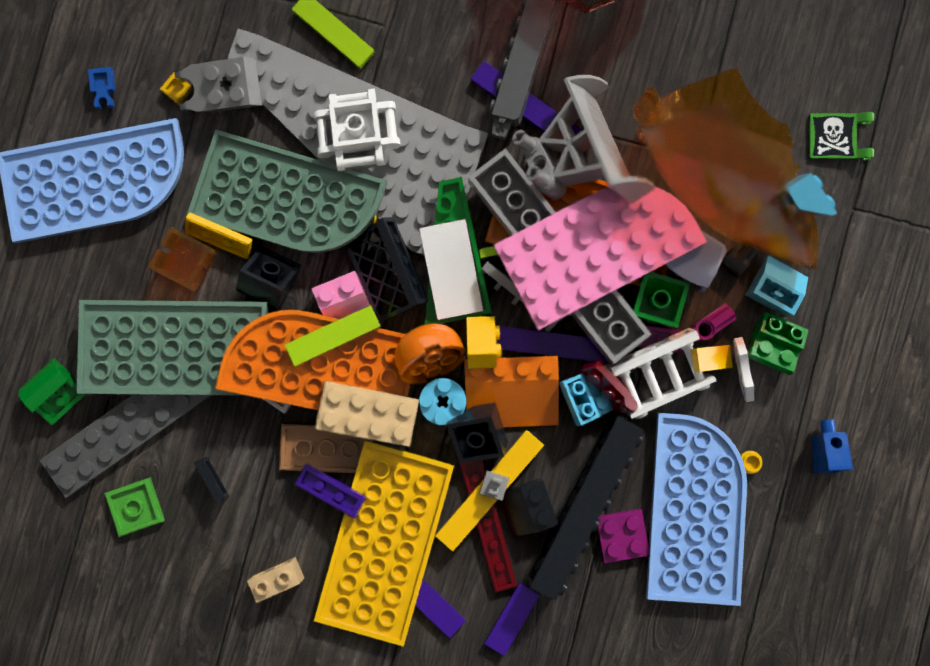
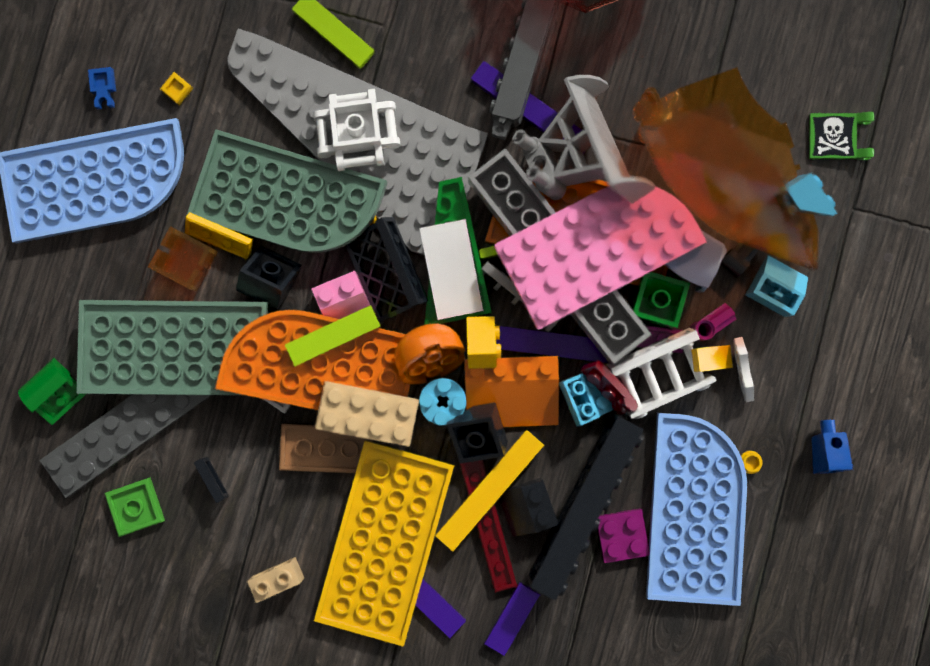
light grey brick [174,57,262,112] -> none
dark purple tile [295,464,367,518] -> none
light grey tile [480,470,509,500] -> none
green brick [748,312,808,375] -> none

